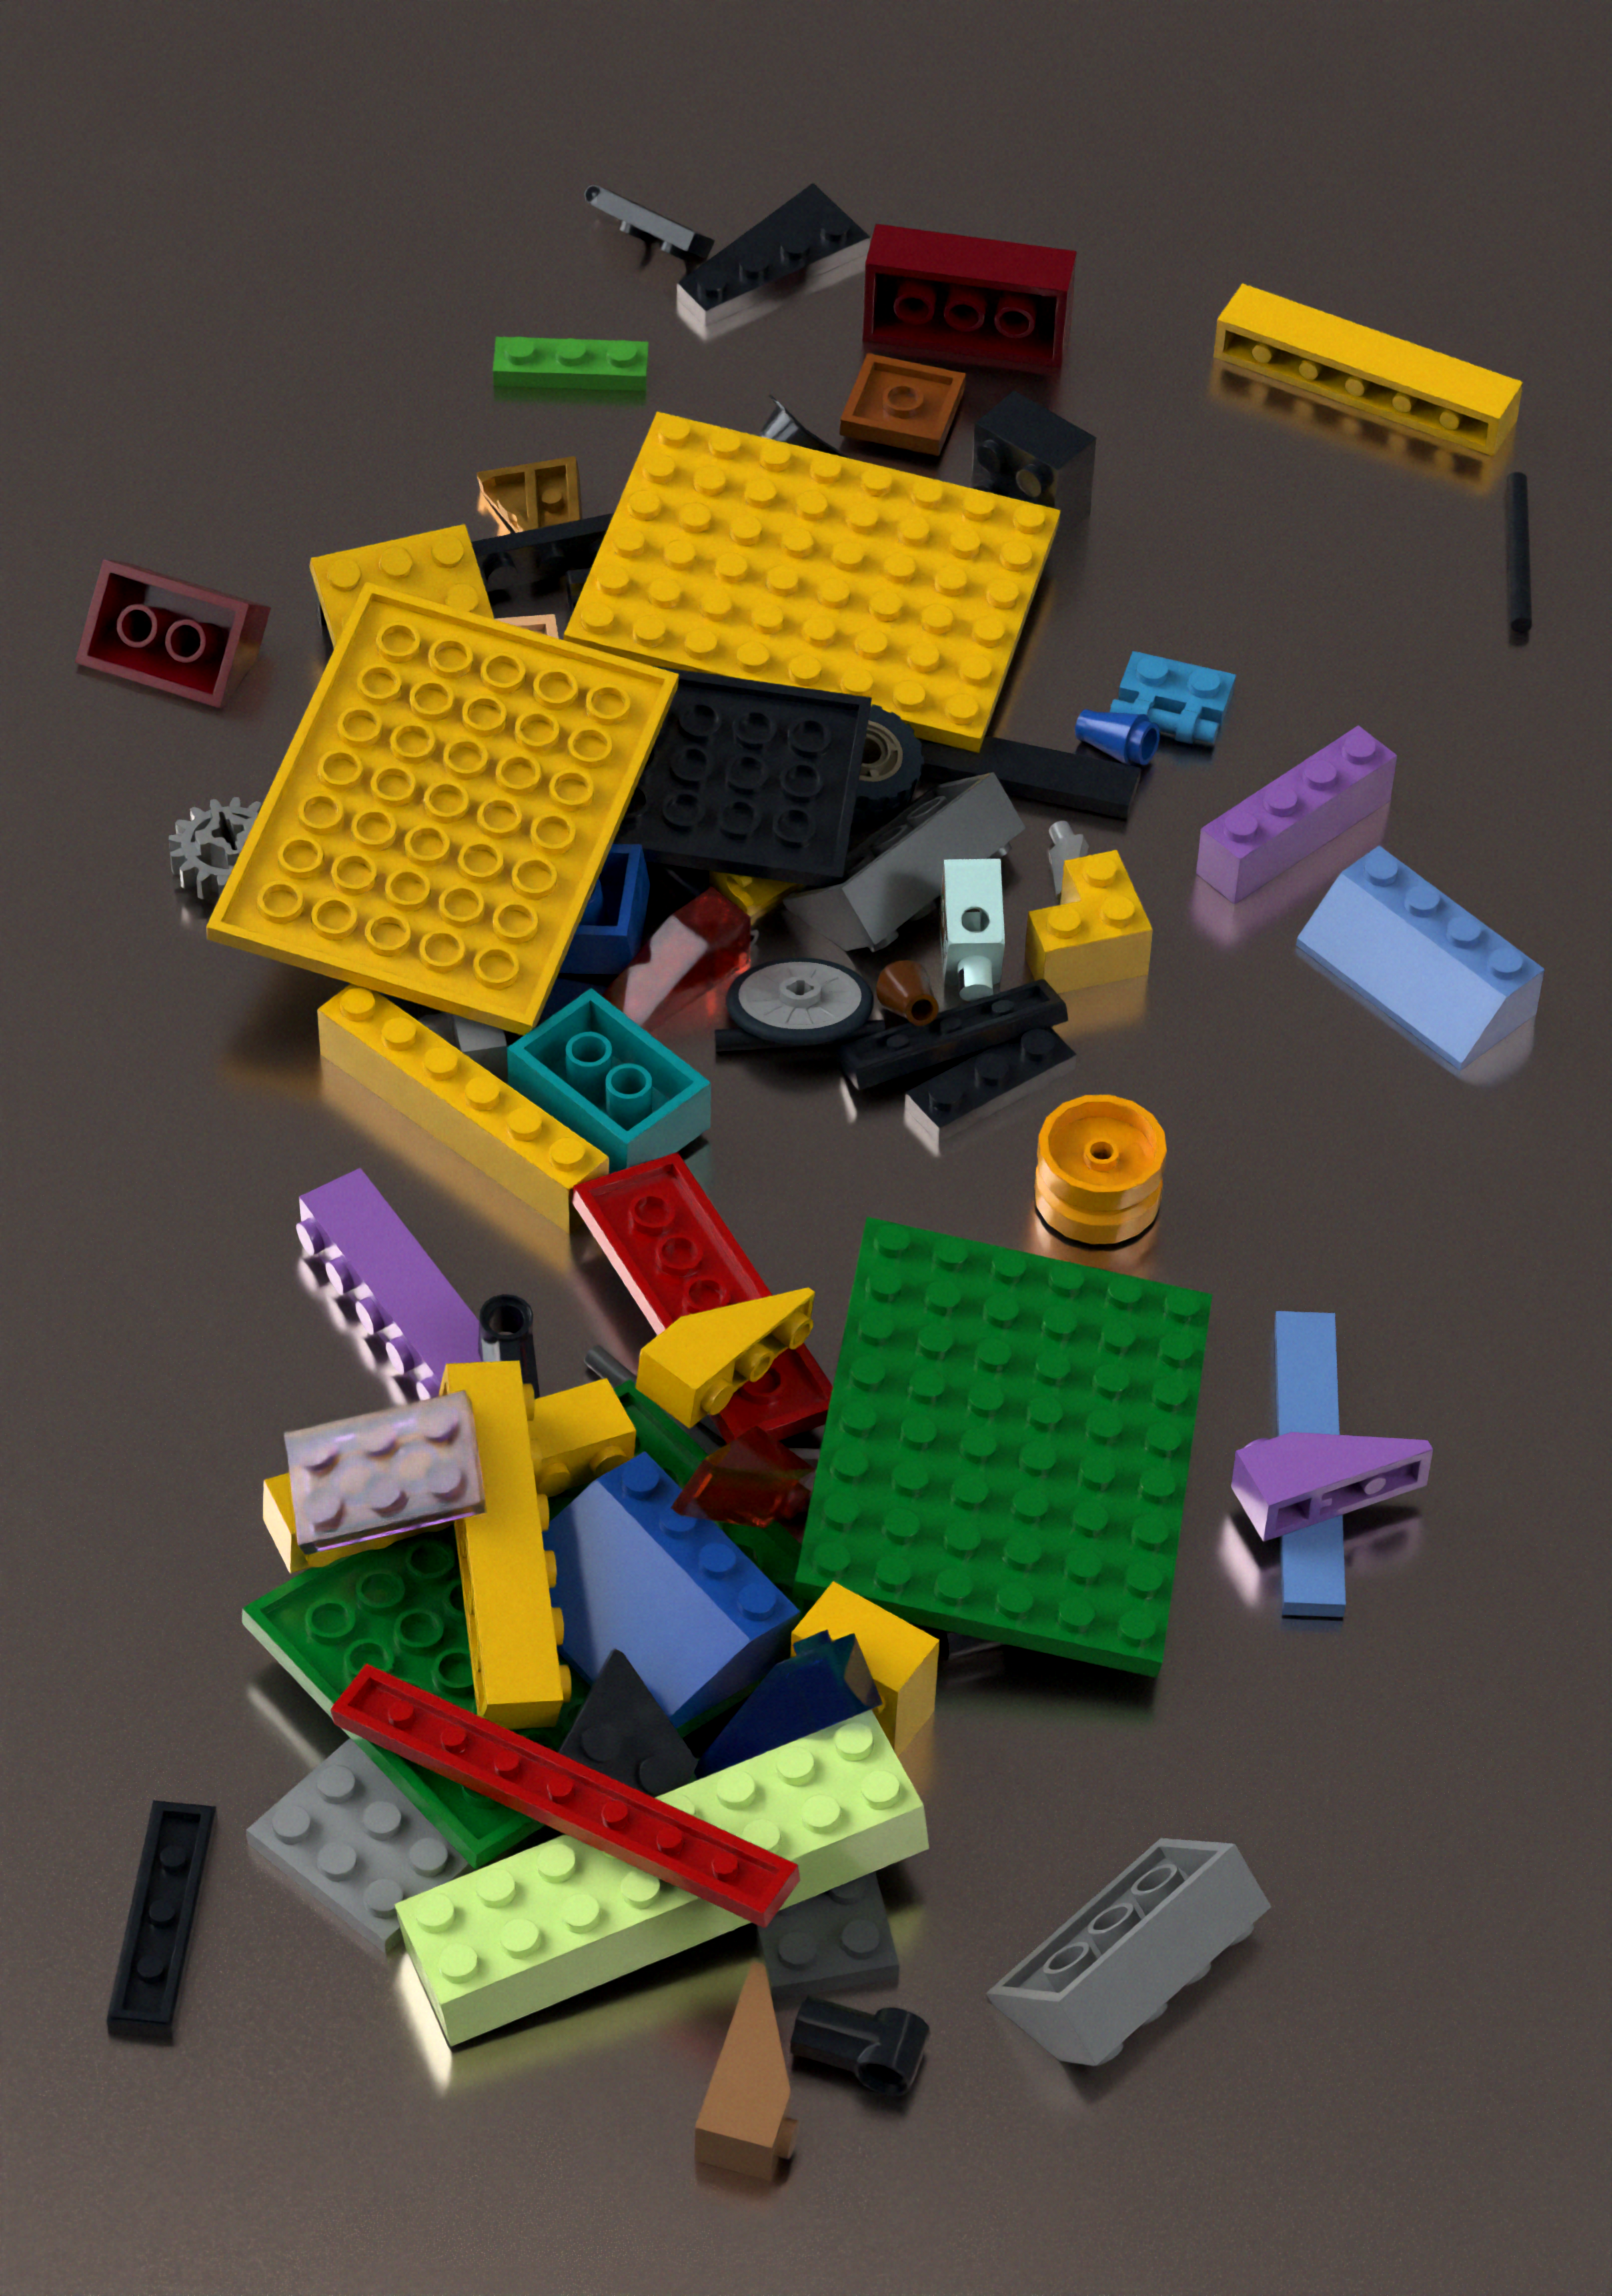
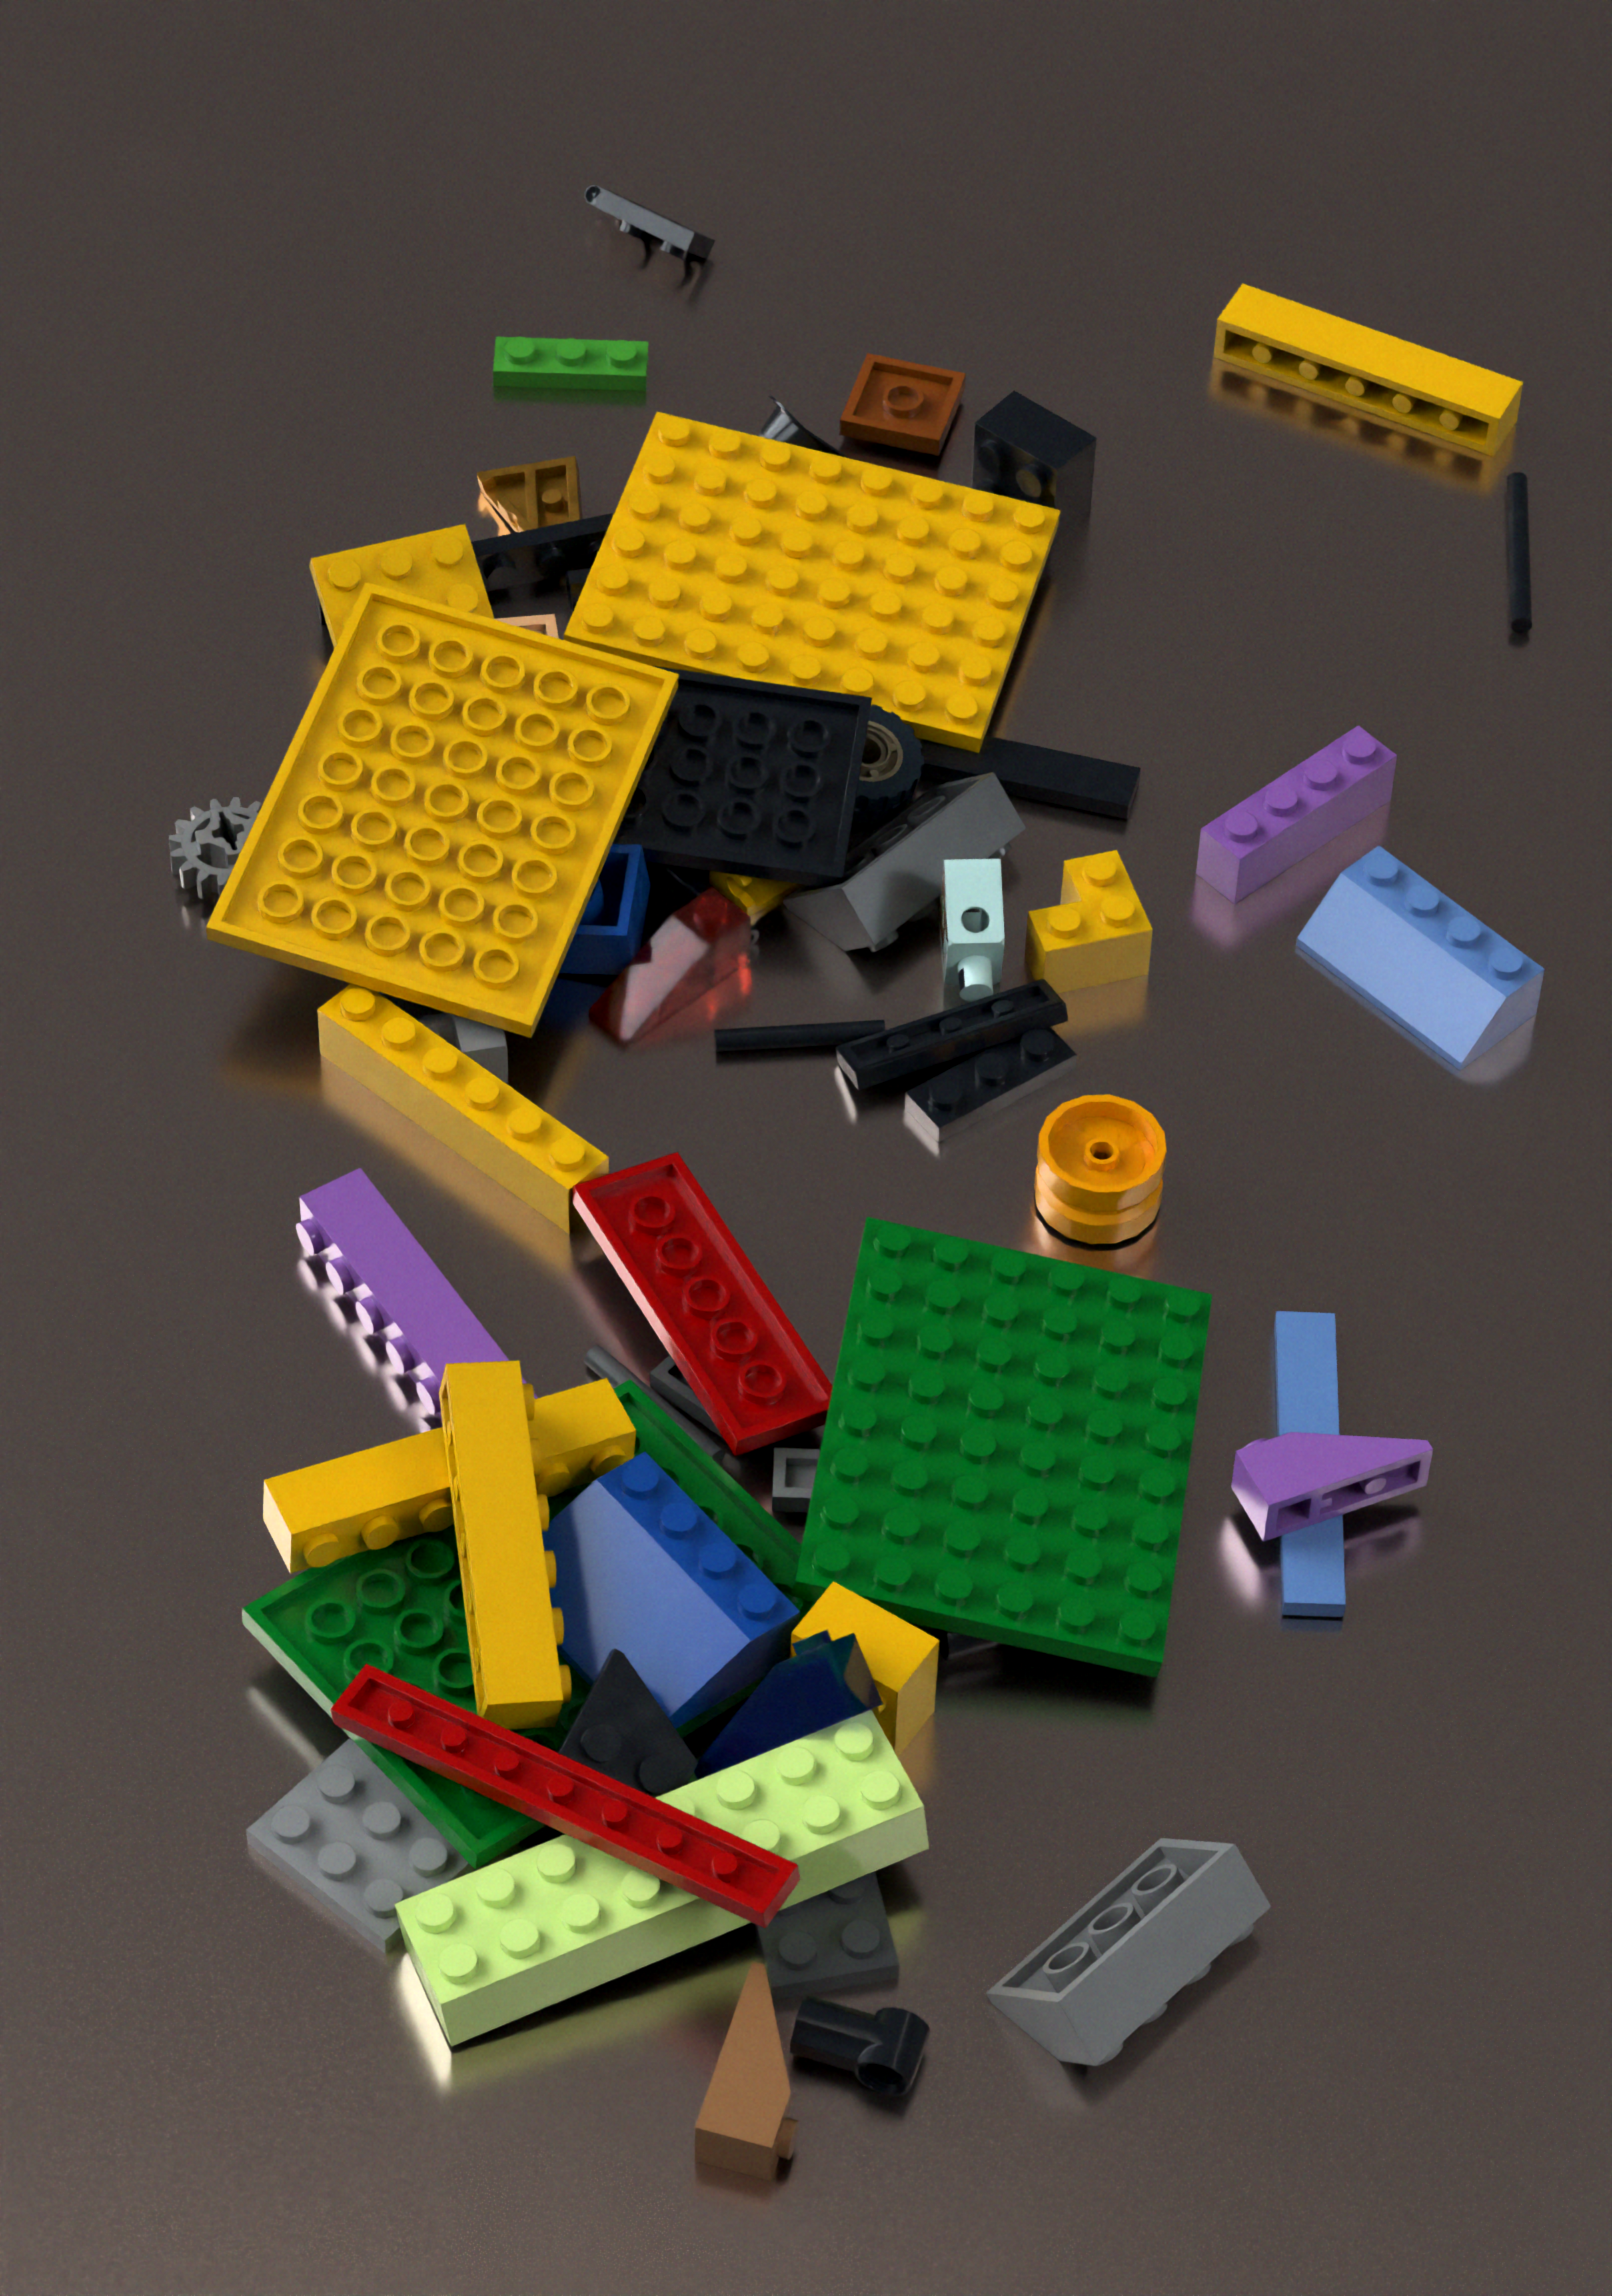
dark red slope [75,559,271,709] -> none
black tile [106,1800,218,2039] -> none
clear purple plate [285,1390,487,1555] -> none
black piece [478,1294,540,1399] -> none
teal brick [507,988,711,1174] -> none
yellow slope [635,1287,815,1429] -> none
clear red slope [671,1425,815,1529] -> none
black wing [677,183,870,326] -> none
light grey wheel [726,957,874,1045] -> none
dark red brick [862,224,1077,368] -> none
reddish brown cone [876,960,939,1026] -> none
light grey bar [1049,821,1089,903] -> none
blue cone [1075,709,1160,766] -> none
dark azure plate [1110,651,1236,744] -> none

